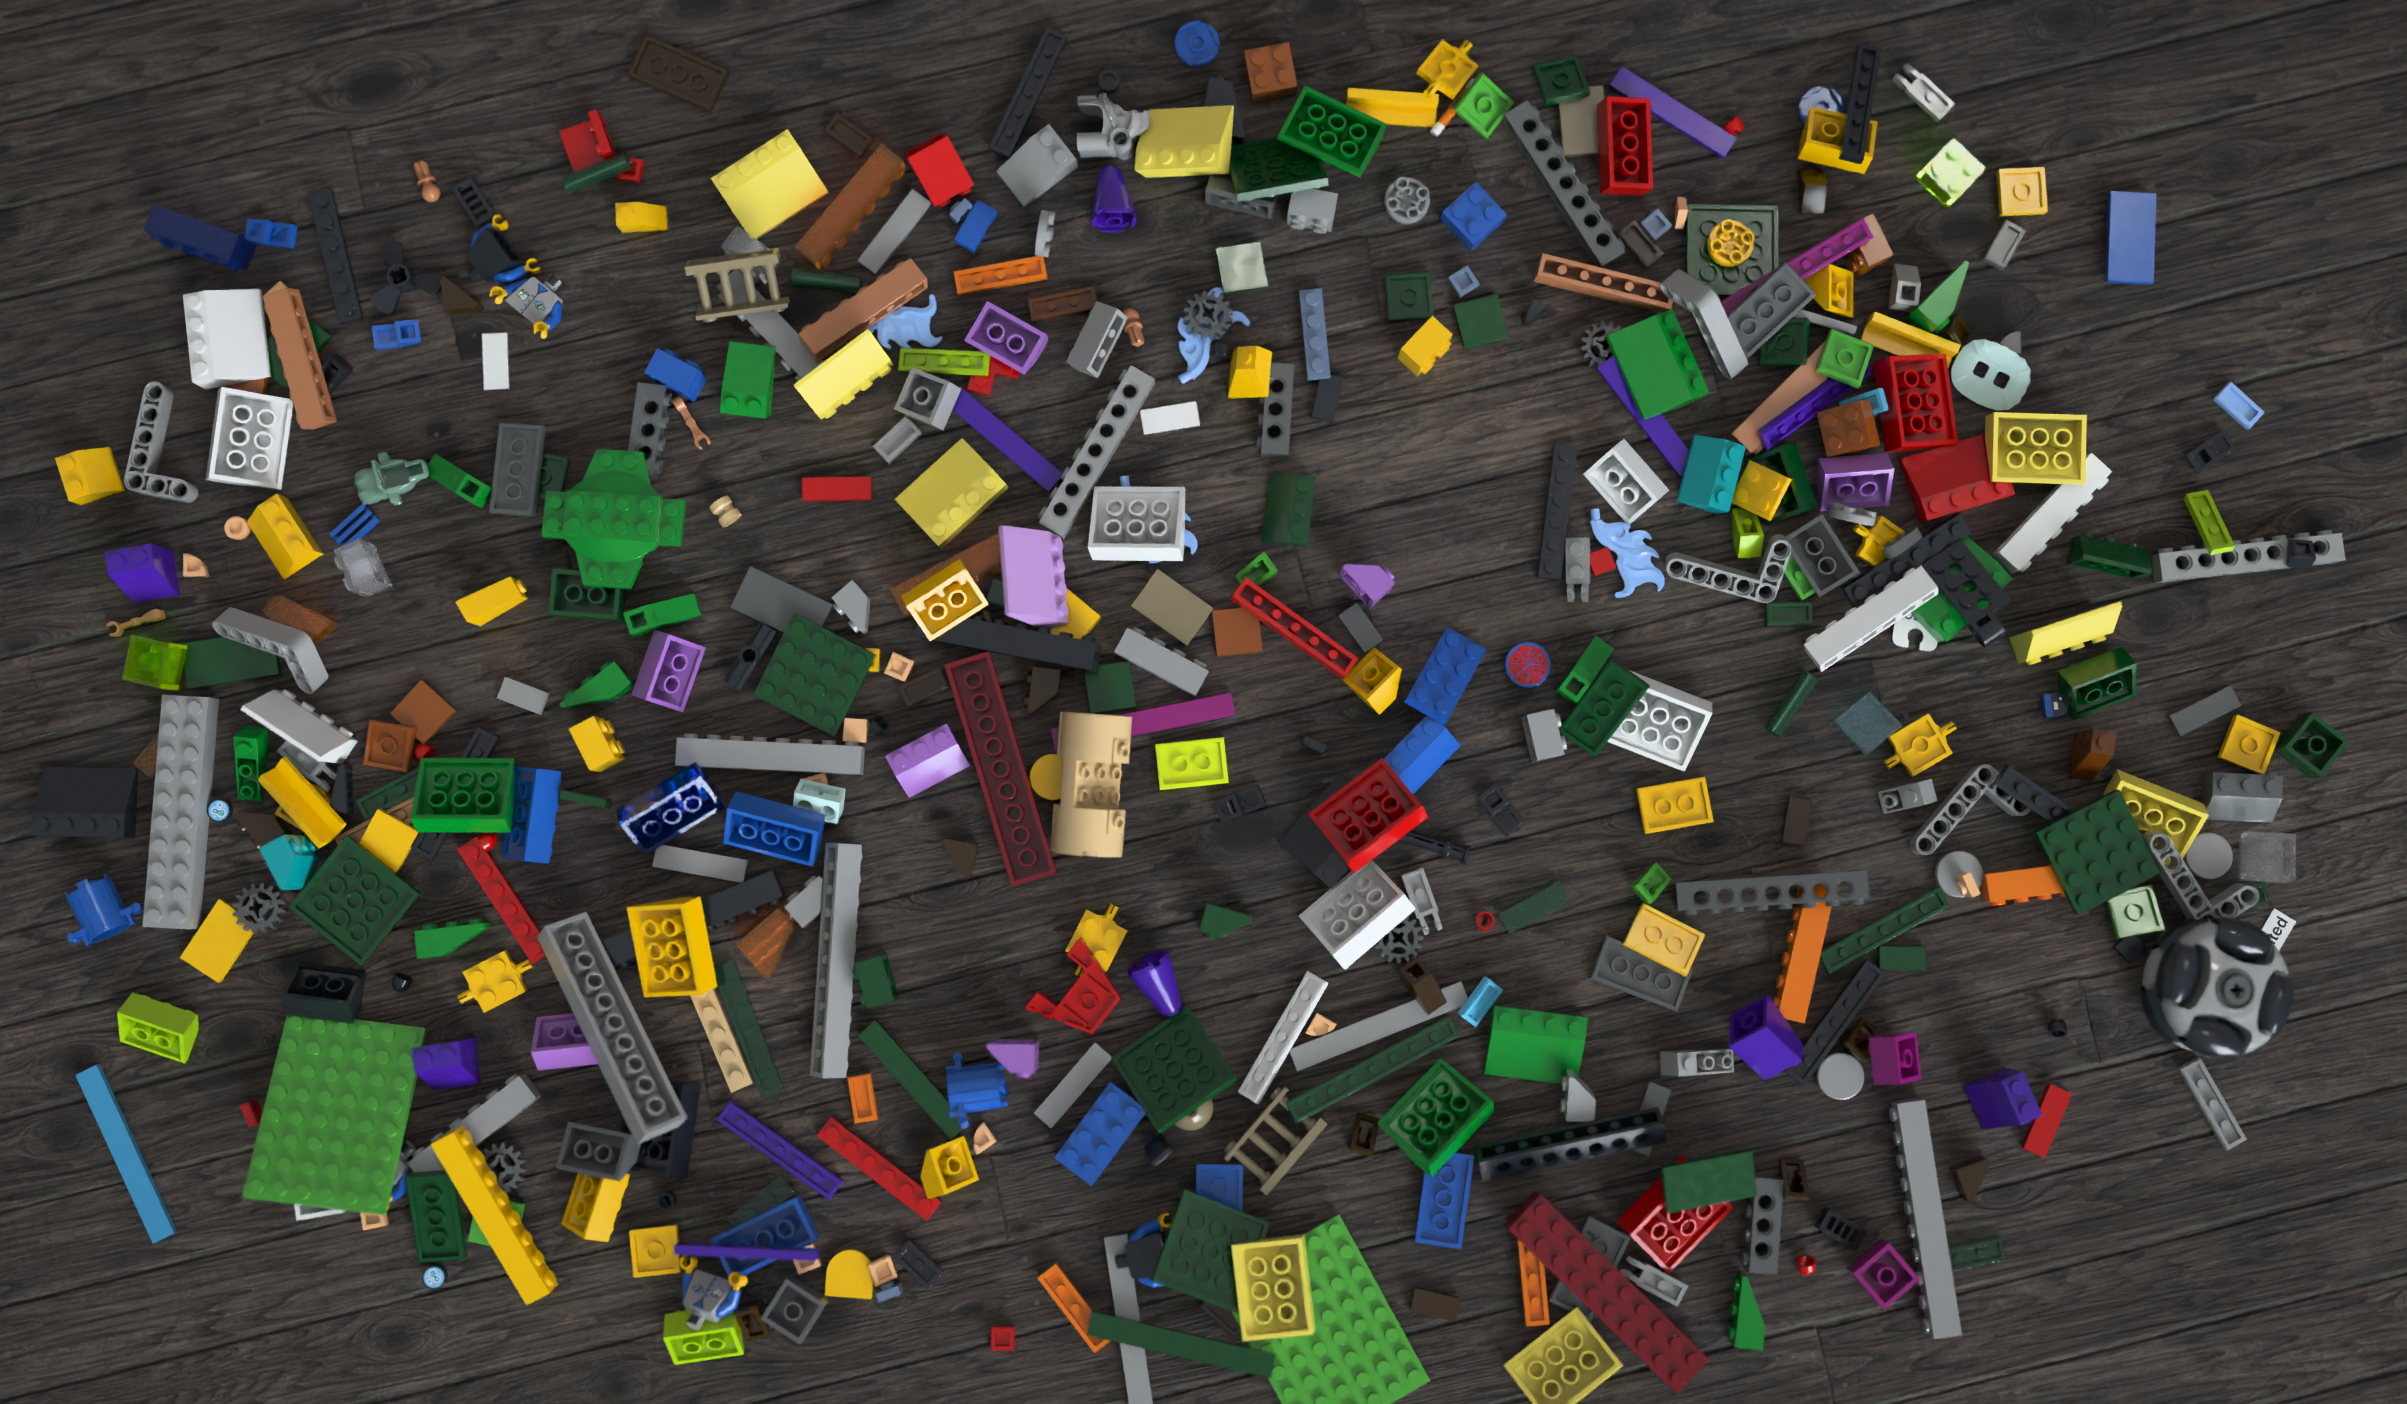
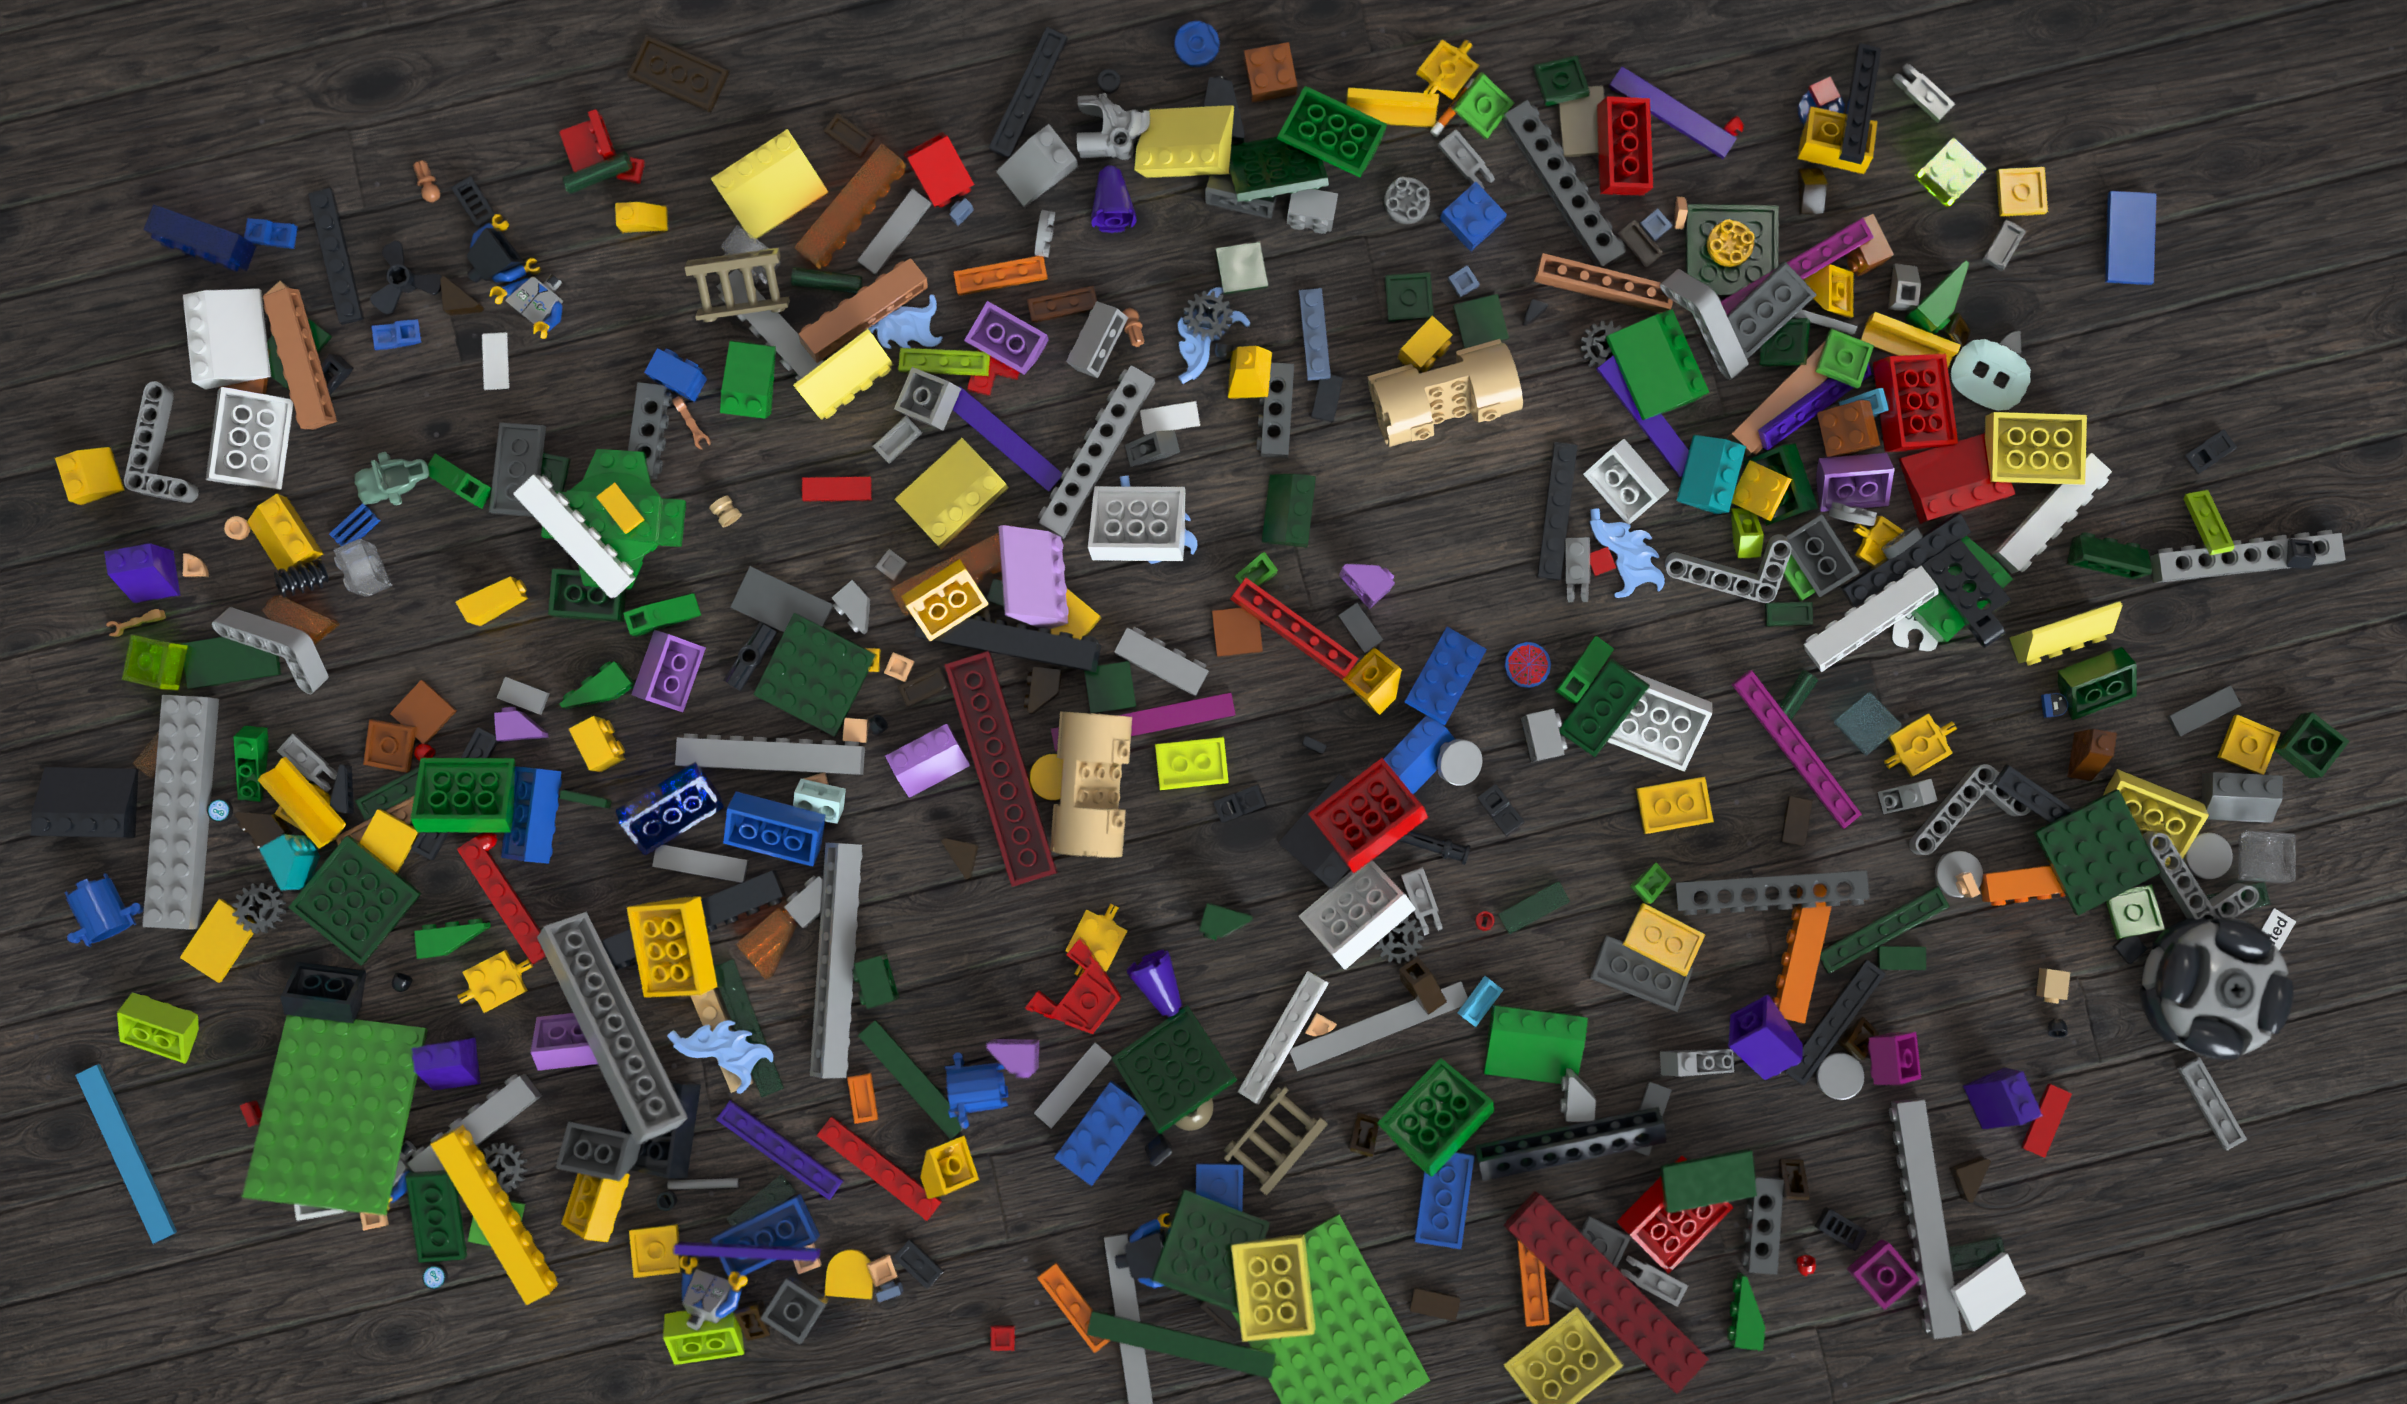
white slope [240,689,358,764] -> none
blue slope [954,200,998,253] -> none
light nougat tile [974,1122,997,1155] -> none
dark tan tile [1131,569,1214,646] -> none
dark green tile [1285,1016,1459,1124] -> none
light blue tile [2213,381,2265,430] -> none
none -> black piece [274,559,329,598]
none -> medium lavender slope [494,707,548,742]
none -> white brick [513,475,636,598]
none -> yellow tile [597,483,645,534]
none -> light blue piece [667,1020,773,1093]
none -> light grey bar [667,1178,739,1190]
none -> light grey tile [875,549,908,581]
none -> dark grey slope [1125,430,1180,467]
none -> tan cylinder [1368,339,1523,447]
none -> light grey tile [1437,739,1482,786]
none -> light grey hinge [1438,129,1495,189]
none -> magenta tile [1731,670,1862,829]
none -> tile [1808,77,1840,108]
none -> white tile [1950,1252,2026,1331]
none -> tan brick [2036,968,2070,1003]

